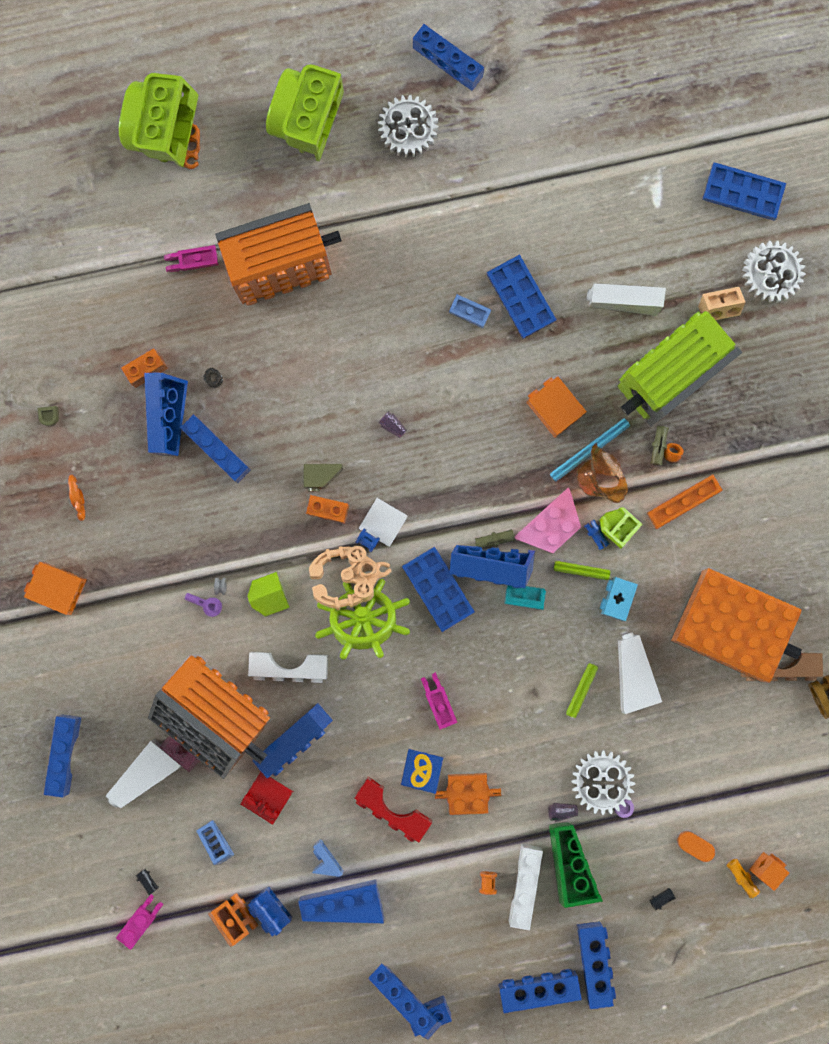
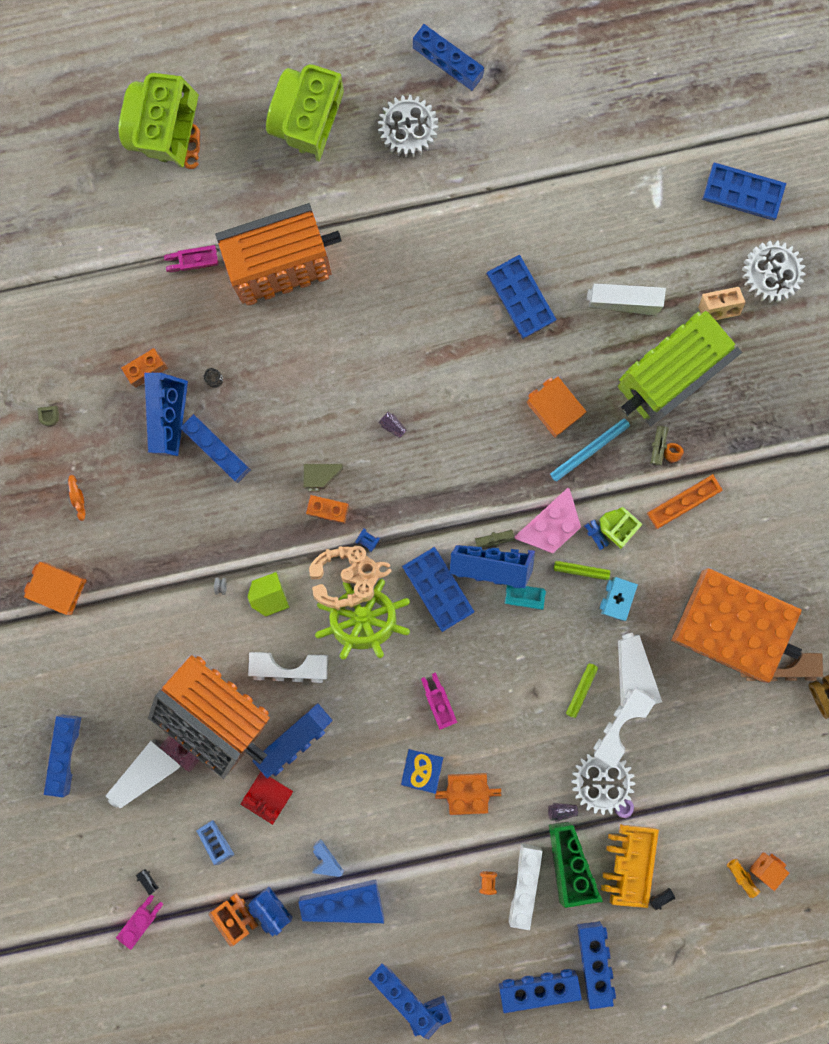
medium lavender plate [185,593,222,617] -> none
red arch [354,776,432,843] -> none
white sticker [359,498,408,547] -> none
medium blue plate [449,294,491,328] -> none
clear orange piece [576,442,628,503] -> none
orange tile [677,831,715,862] -> none
none -> white arch [593,686,656,768]
none -> light orange hinge [601,824,659,908]

